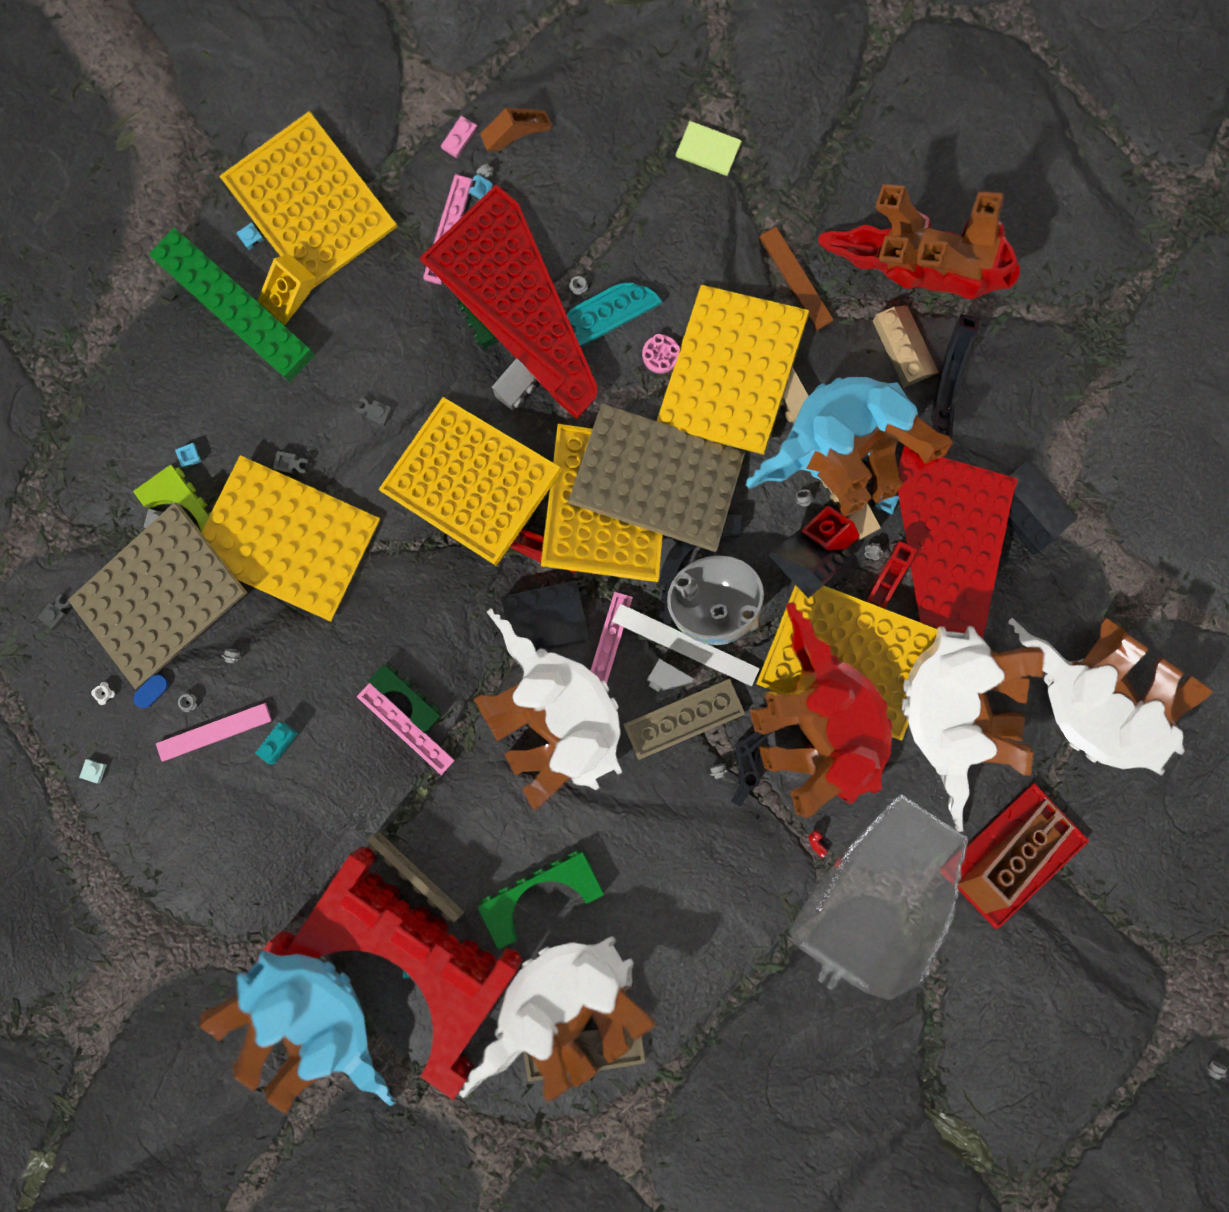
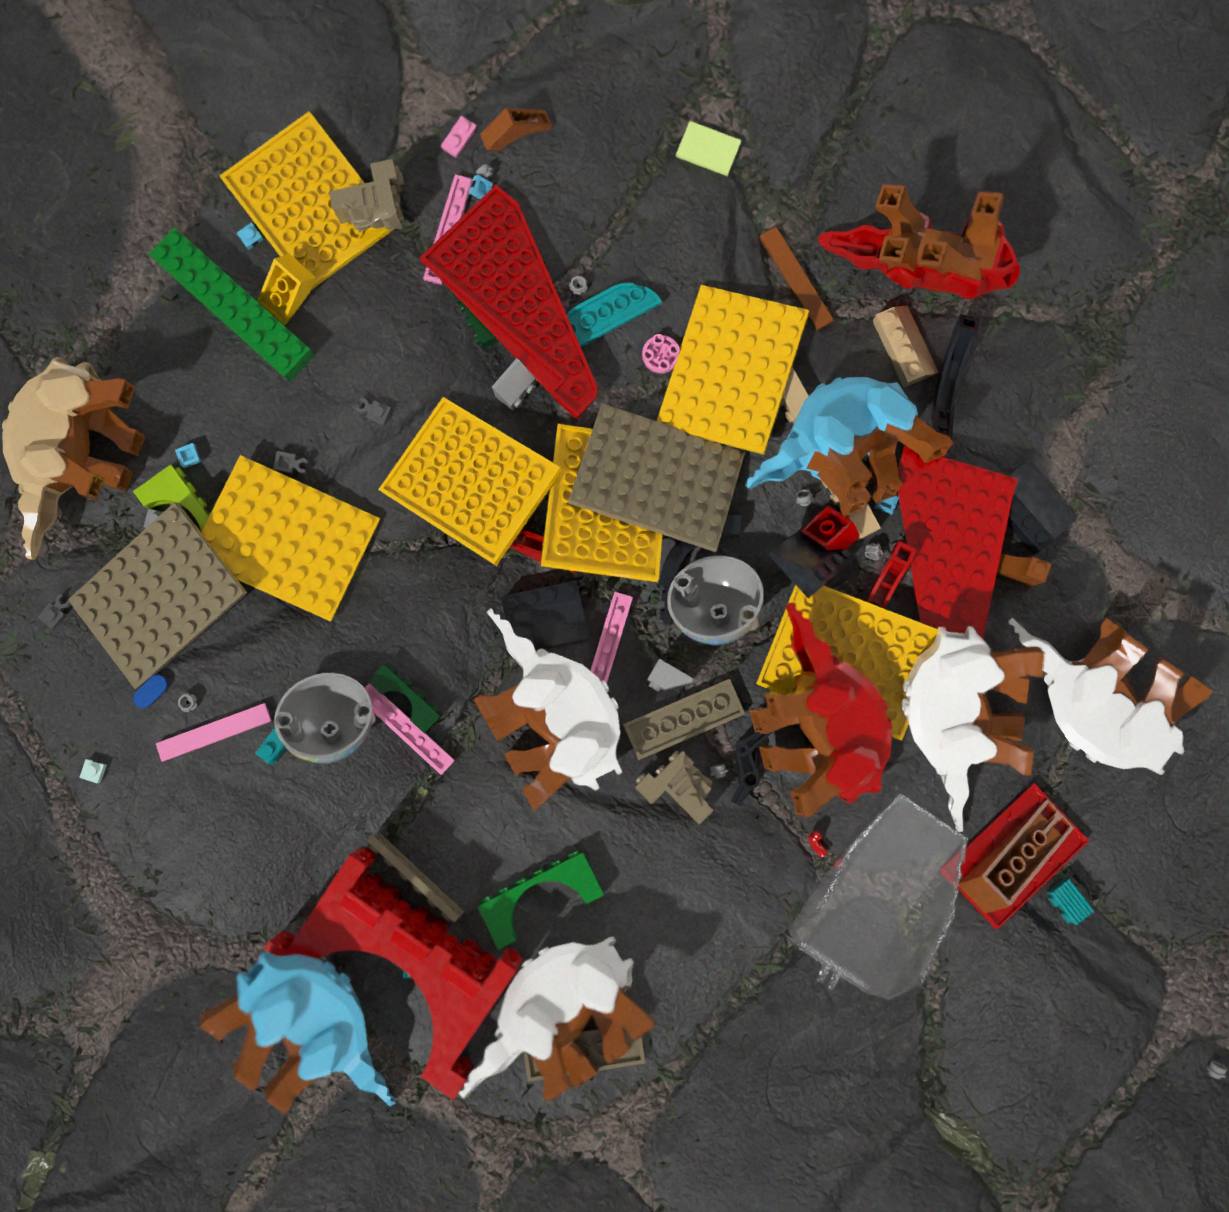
white plate [91,682,115,705] -> none
light grey plate [222,648,241,663] -> none
white tile [612,604,759,686] -> none
none -> tan animal [2,357,145,560]
none -> light grey piece [275,673,376,764]
none -> dark tan brick [329,159,404,232]
none -> dark tan brick [635,751,713,825]
none -> dark orange arch [997,553,1051,587]
none -> teal brick [1047,877,1095,925]

